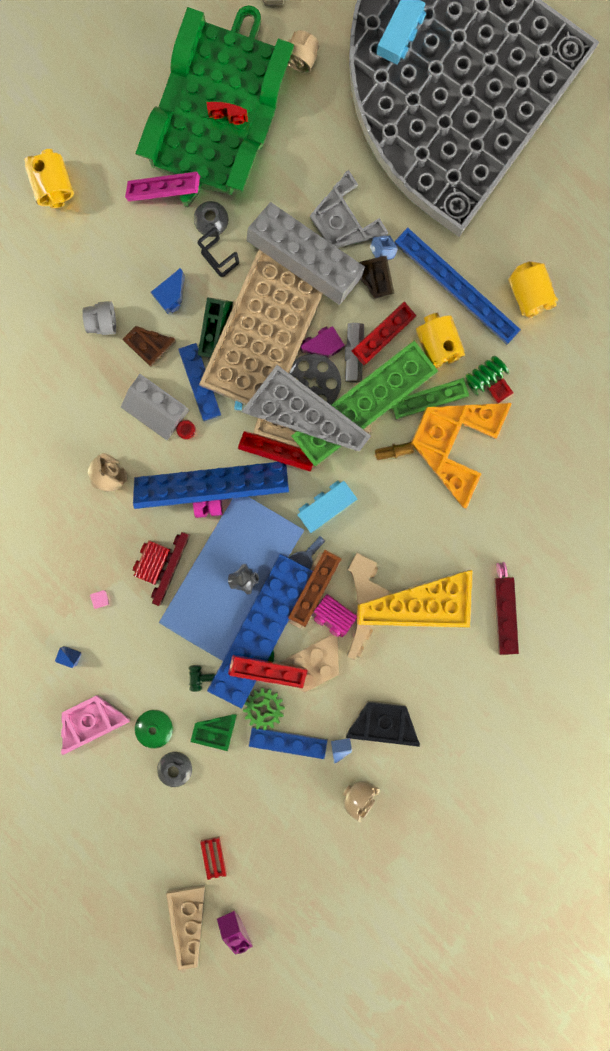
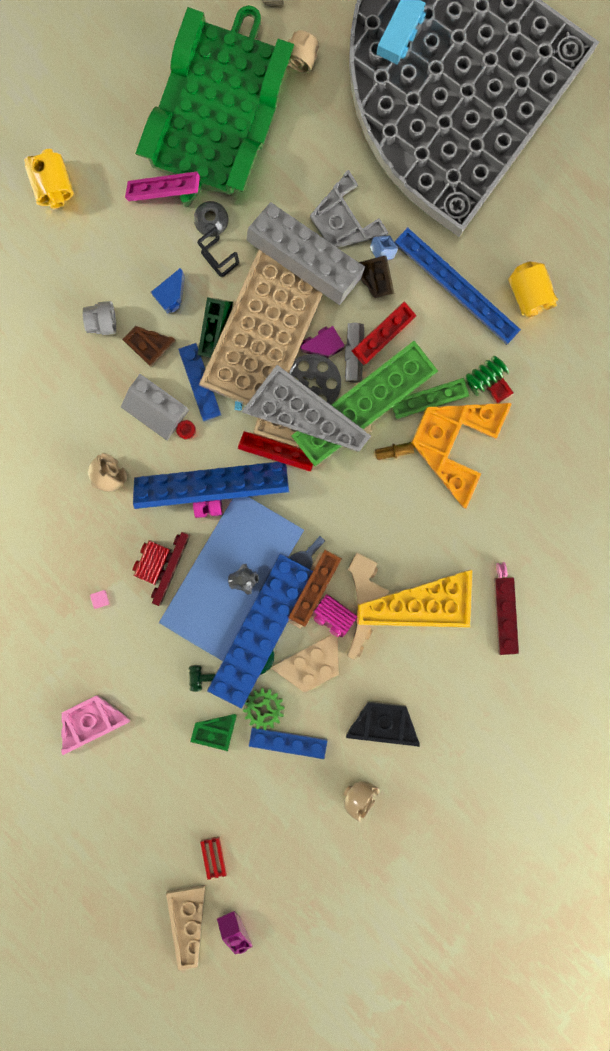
blue slope [55,646,81,668] -> none
green dish [135,710,173,748] -> none
dark grey piece [157,752,192,787] -> none
red slope [207,102,248,125] -> none
red plate [228,655,308,688] -> none
medium azure brick [297,480,357,533] -> none
medium blue slope [331,738,352,763] -> none
yellow cylinder [416,313,465,368] -> none

